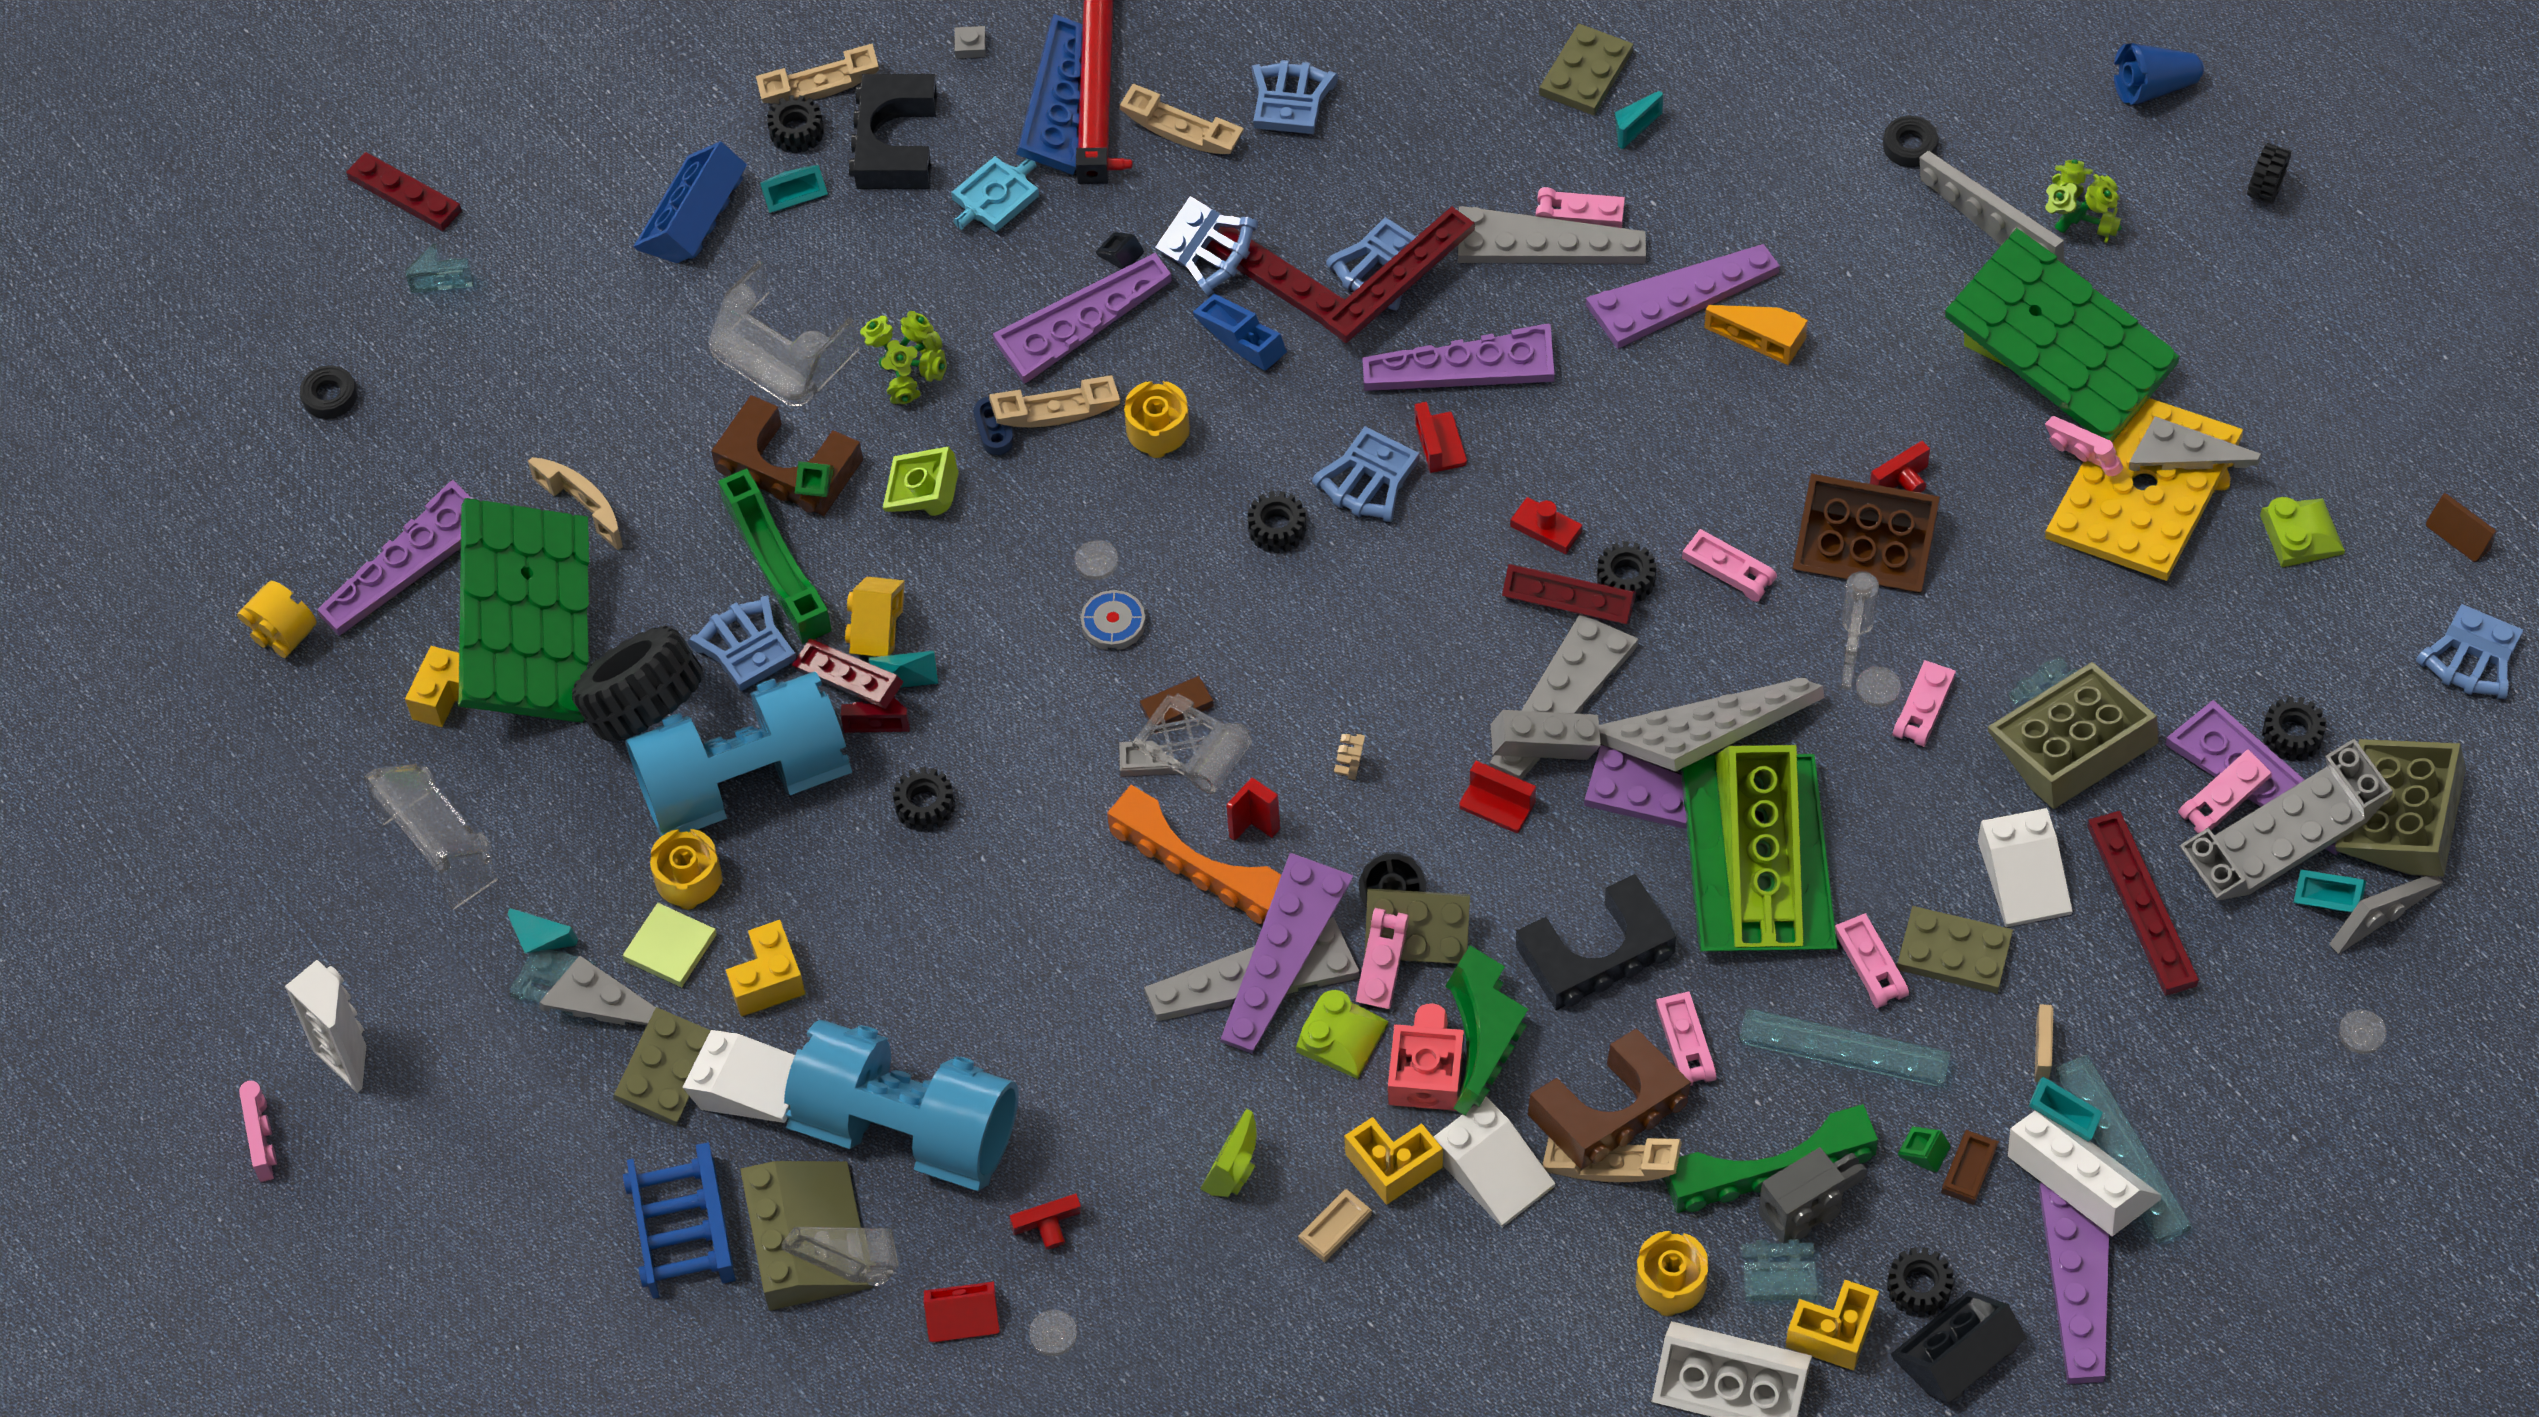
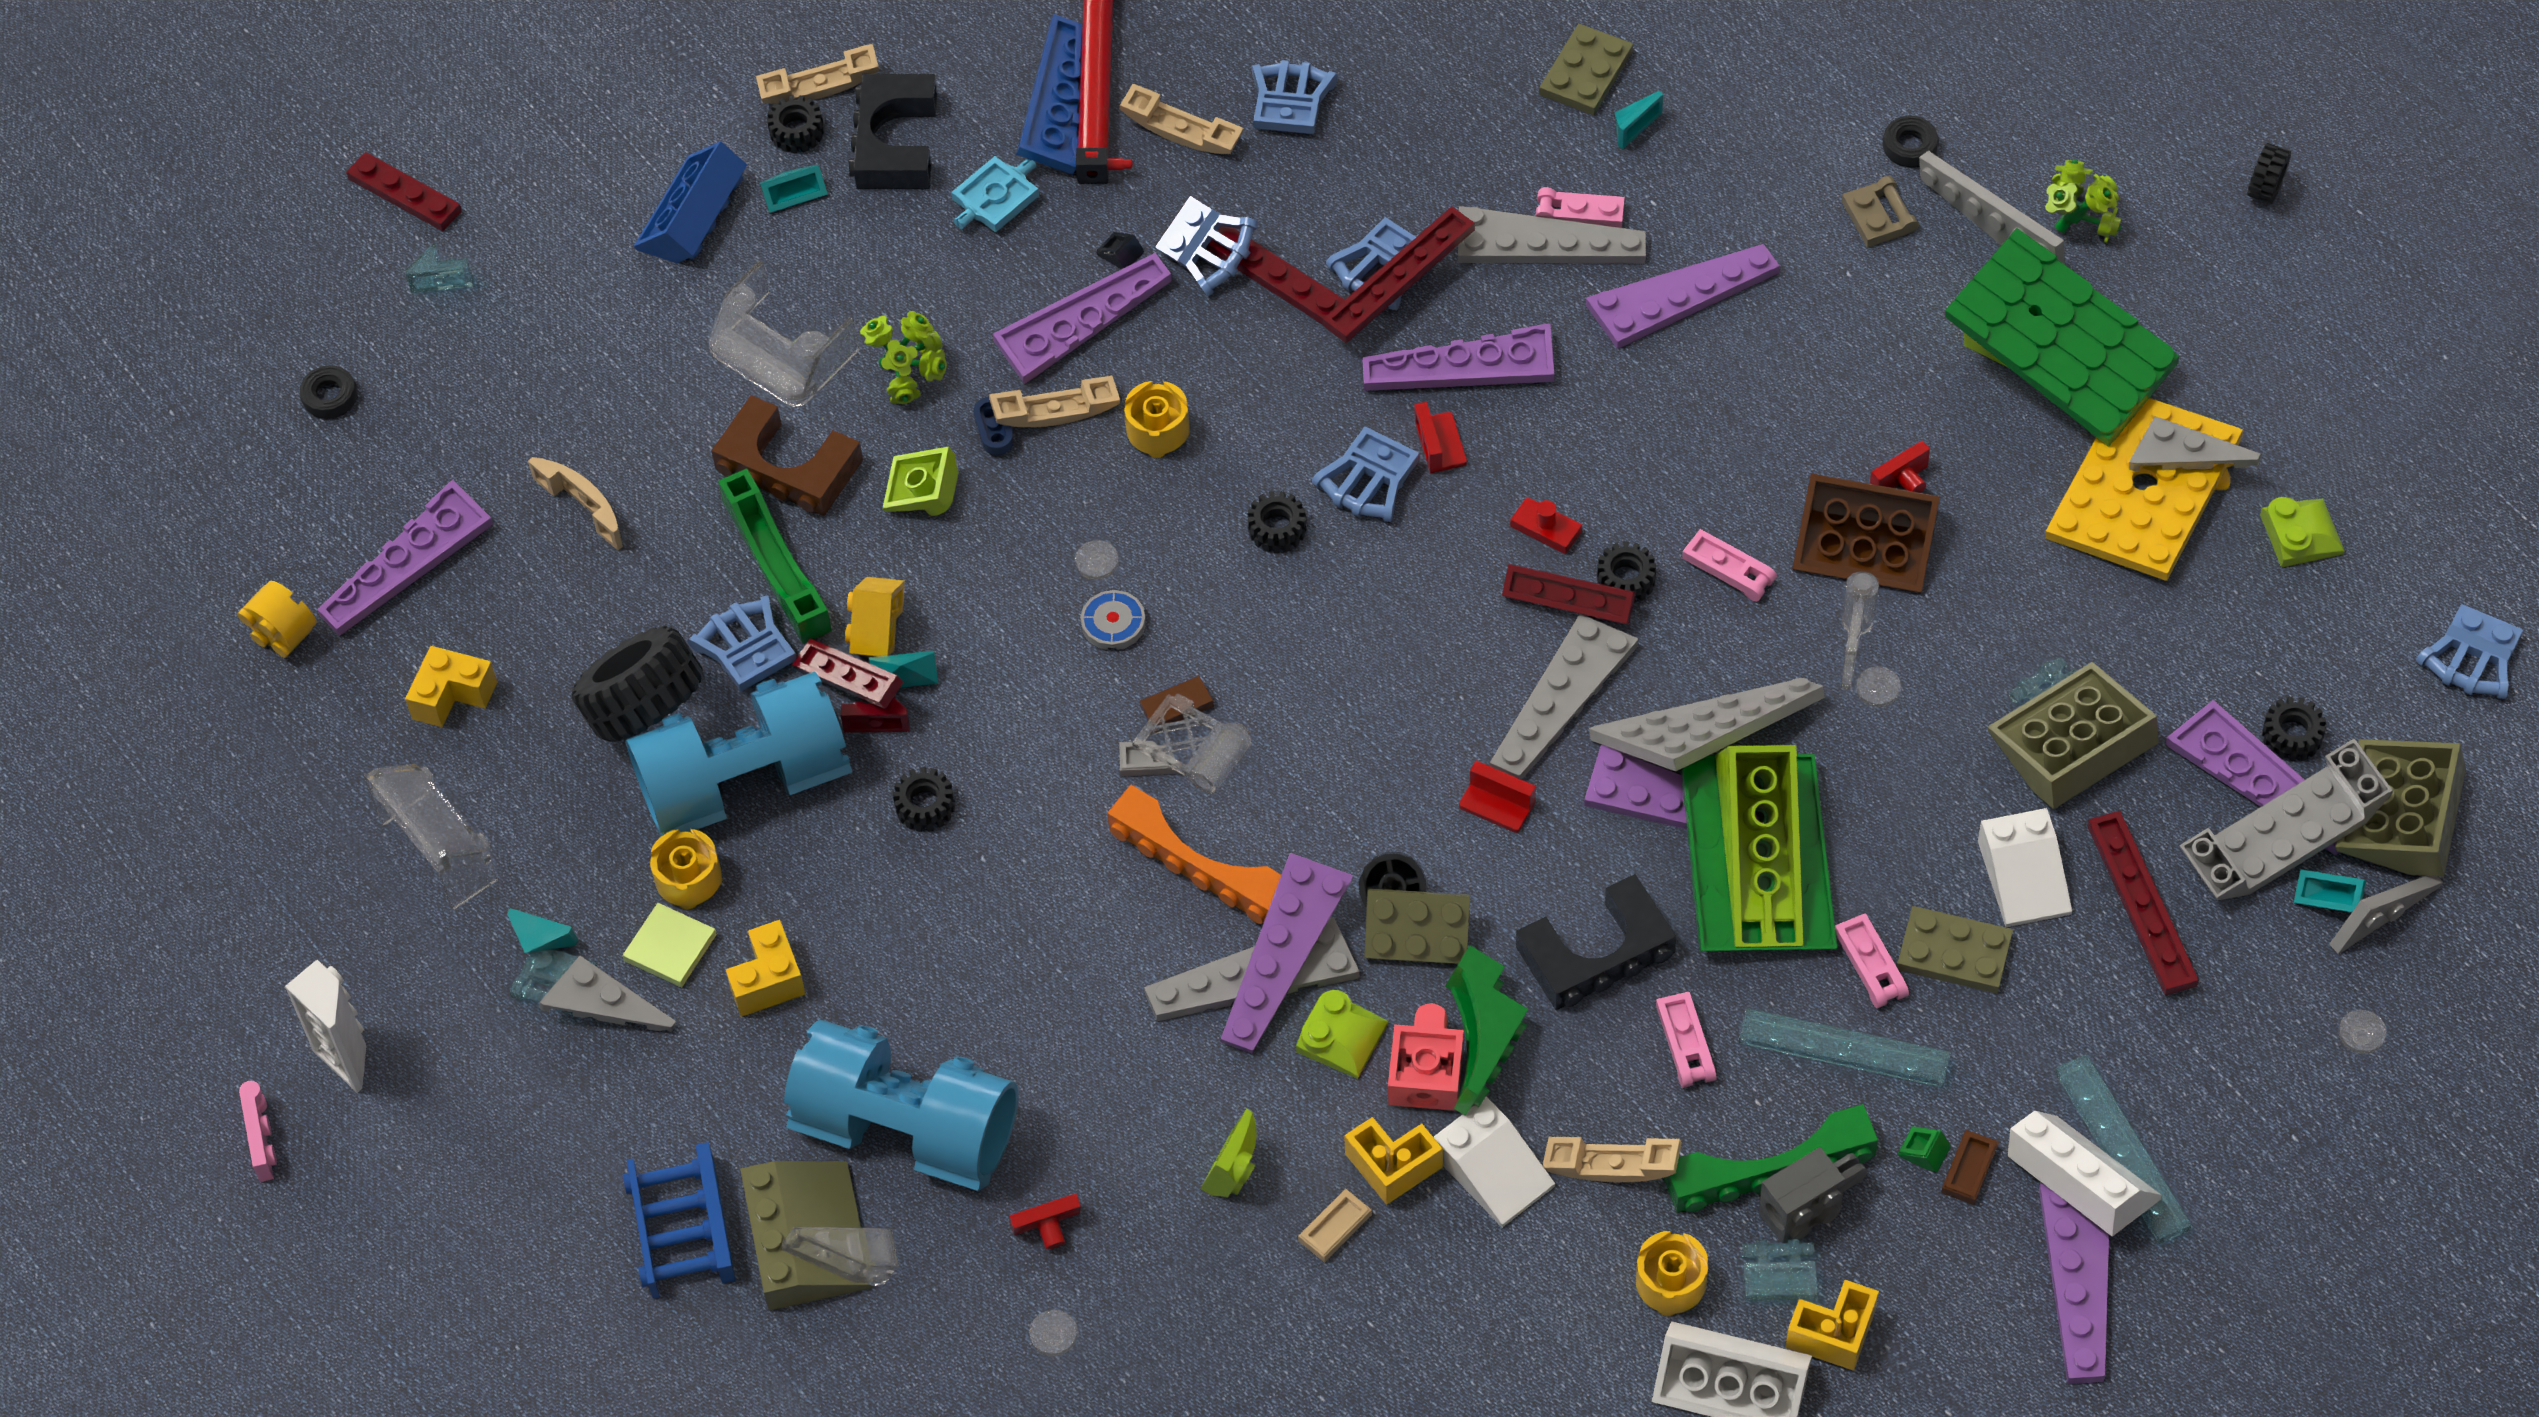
green piece [458,498,589,723] -> none
olive plate [613,1007,711,1126] -> none
white slope [683,1030,795,1123] -> none
green slope [795,461,834,497] -> none
red panel [924,1281,999,1342] -> none
light grey plate [955,26,986,59] -> none
blue slope [1193,293,1287,371] -> none
red panel [1226,777,1280,841] -> none
tan piece [1334,734,1365,781] -> none
bright pink plate [1355,908,1409,1009] -> none
light grey brick [1490,710,1601,760] -> none
reddish brown arch [1527,1028,1691,1170] -> none
light orange slope [1704,305,1808,366] -> none
black tyre [1887,1247,1954,1317] -> none
black slope [1891,1290,2027,1403] -> none
bright pink plate [1892,660,1956,747] -> none
teal slope [2029,1077,2103,1142] -> none
tan tile [2035,1004,2053,1082] -> none
bright pink plate [2045,416,2123,476] -> none
blue cone [2114,43,2204,105] -> none
bright pink plate [2178,749,2272,834] -> none
reddish brown slope [2426,493,2496,562] -> none
none -> dark tan plate [1841,176,1919,247]

